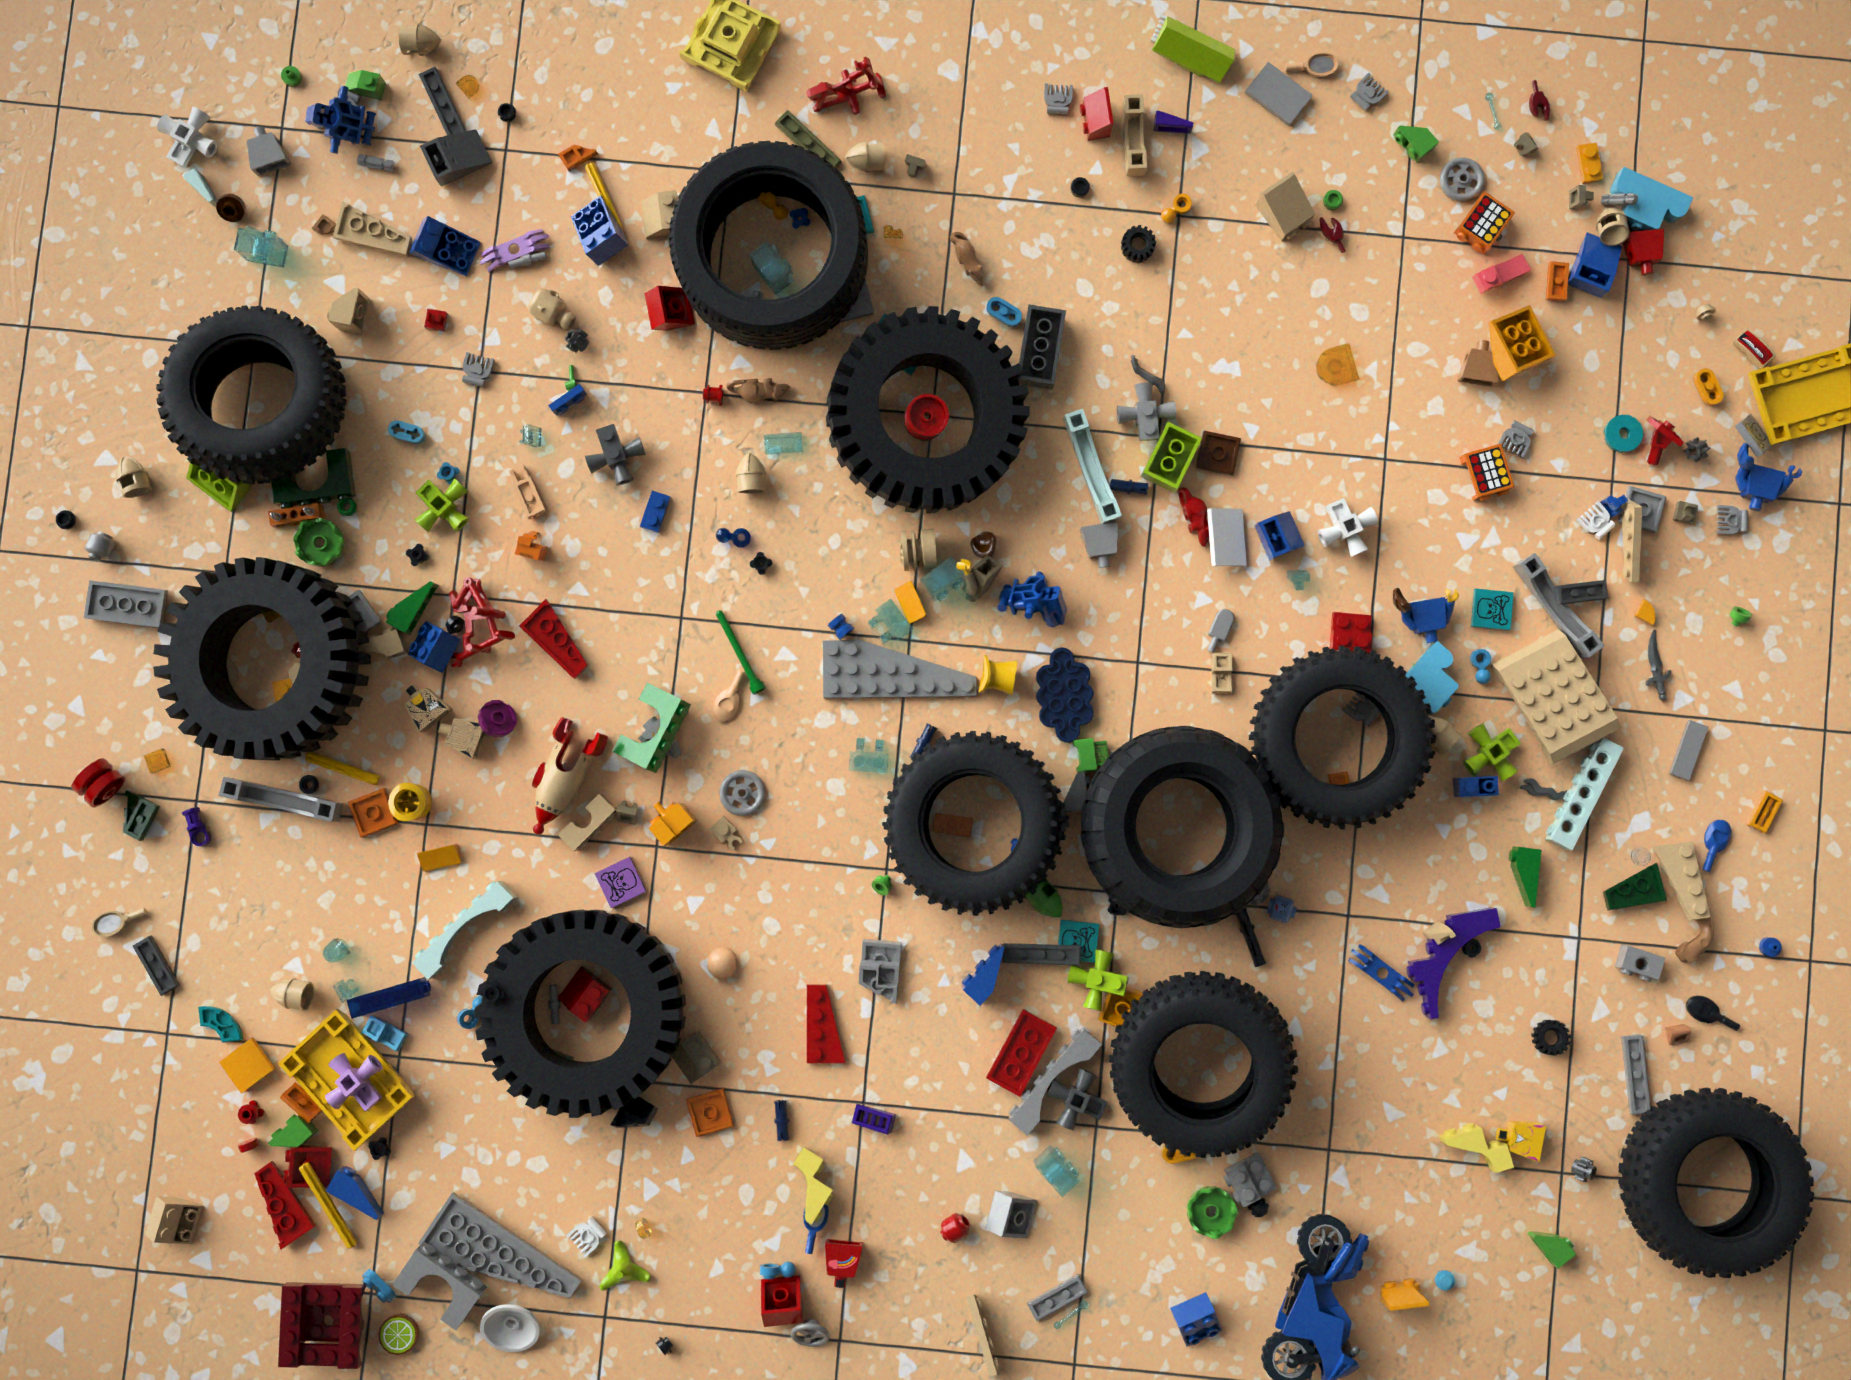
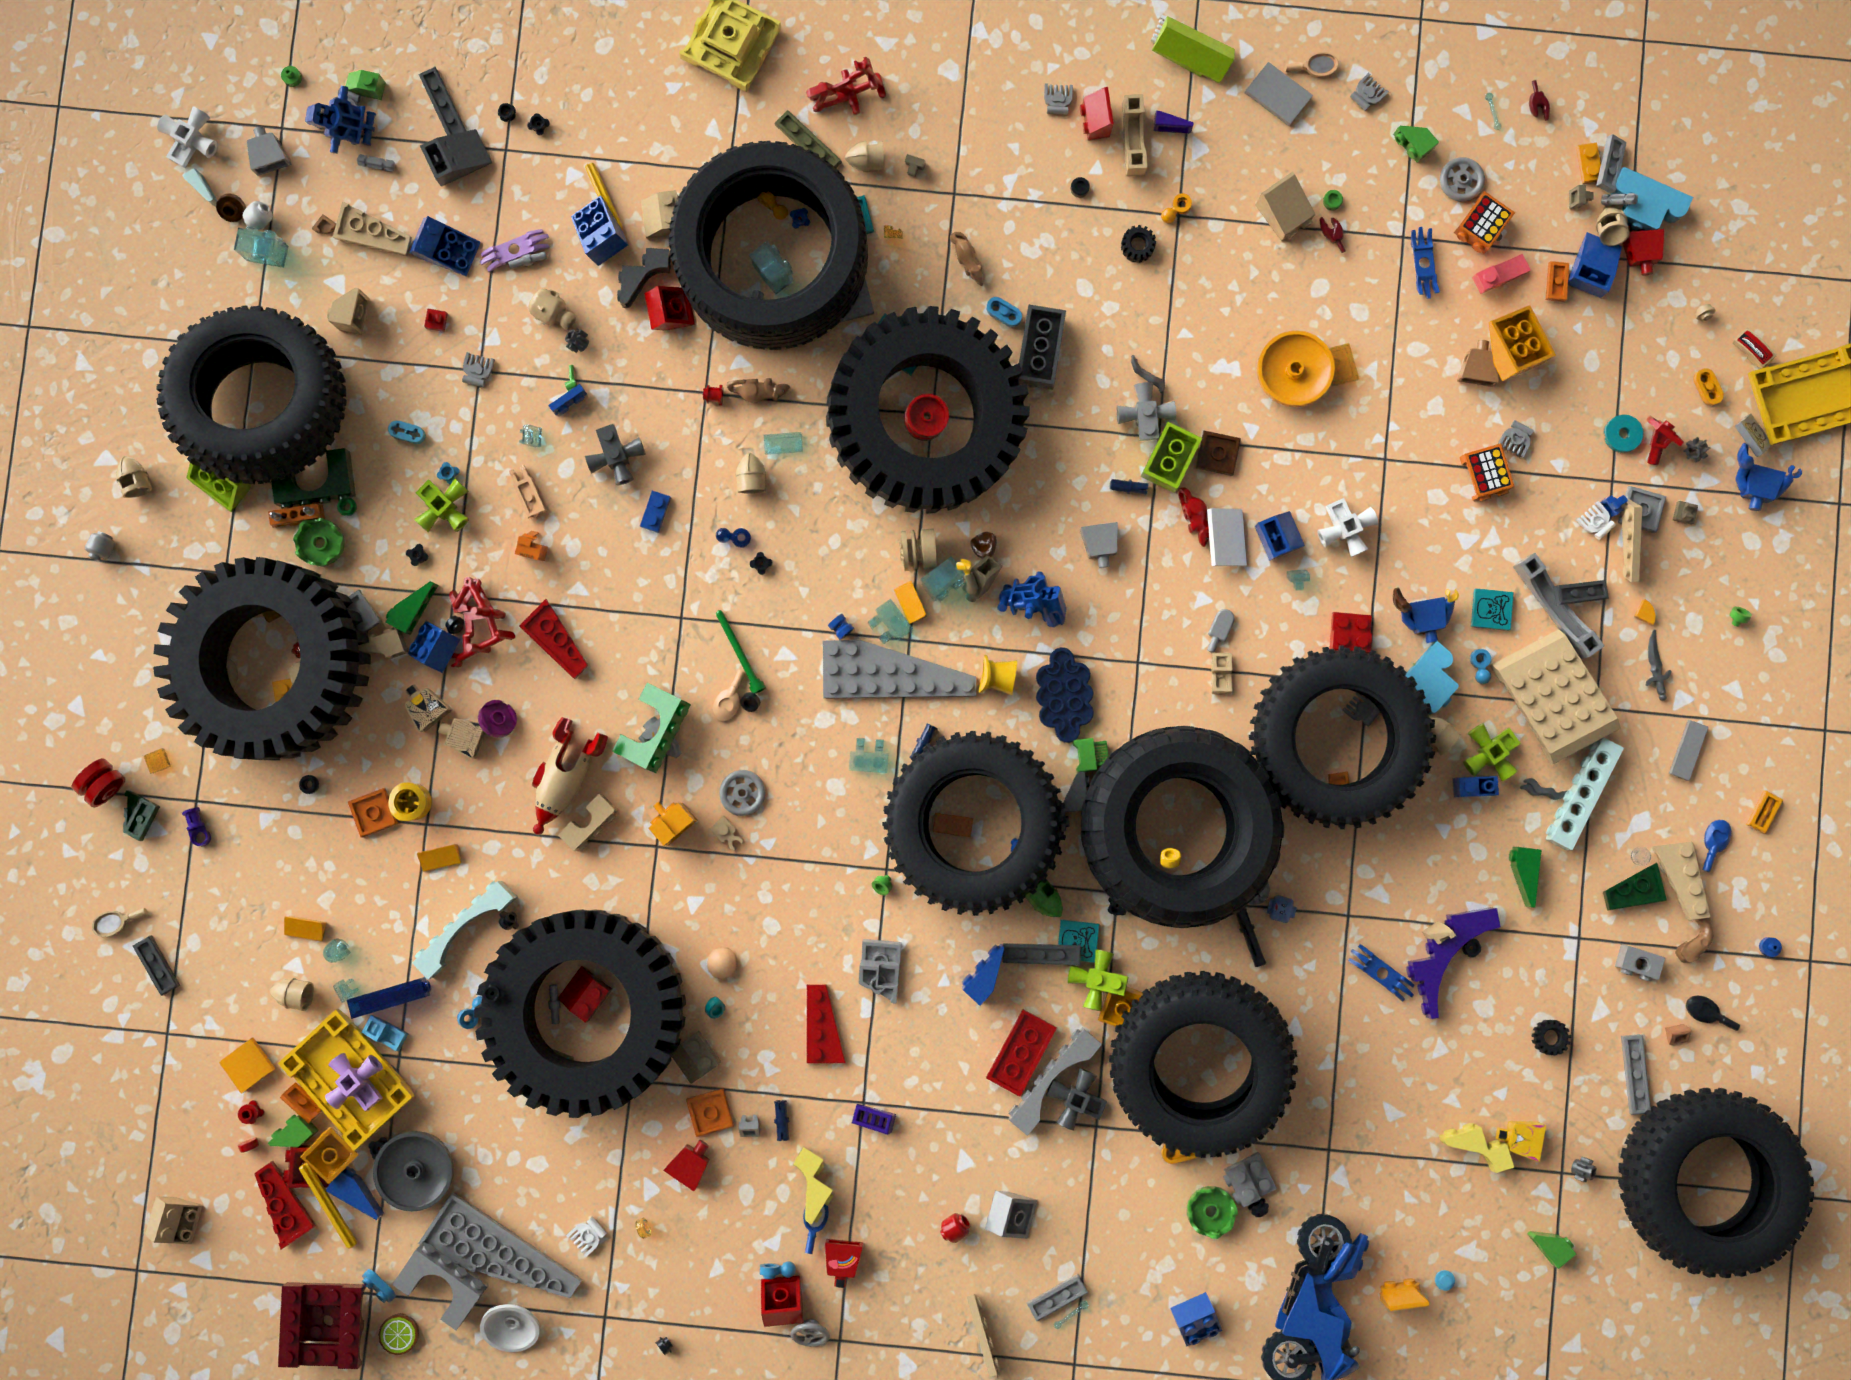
black plate [56,510,76,530] -> none
light grey plate [83,580,168,628] -> none
teal tile [198,1006,243,1043] -> none
light grey arch [218,777,343,822] -> none
yellow axle [305,752,380,785] -> none
tan helmet [398,24,441,56] -> none
clear yellow tile [456,75,479,99] -> none
orange tile [558,145,598,172] -> none
medium lavender tile [595,857,646,908] -> none
lime piece [599,1240,651,1291] -> none
black wing [610,1096,659,1128] -> none
dark tan tile [616,801,638,825] -> none
clear light blue brick [1033,1145,1079,1197] -> none
light aqua arch [1063,409,1122,524] -> none
dark tan tile [1514,132,1539,156] -> none
light grey piece [1716,505,1748,535] -> none
none -> white head [243,201,273,230]
none -> light orange slope [284,916,327,941]
none -> light orange slope [300,1127,359,1184]
none -> dark grey dish [373,1131,454,1212]
none -> black plate [499,911,519,930]
none -> black plate [527,113,550,136]
none -> dark grey arch [617,248,671,308]
none -> red torso [663,1140,710,1191]
none -> teal tile [705,997,725,1019]
none -> light grey tile [739,1115,760,1137]
none -> black tile [740,692,761,712]
none -> yellow tile [1160,848,1181,868]
none -> light orange dish [1257,331,1335,407]
none -> blue piece [1411,227,1440,299]
none -> light grey plate [1596,134,1627,194]

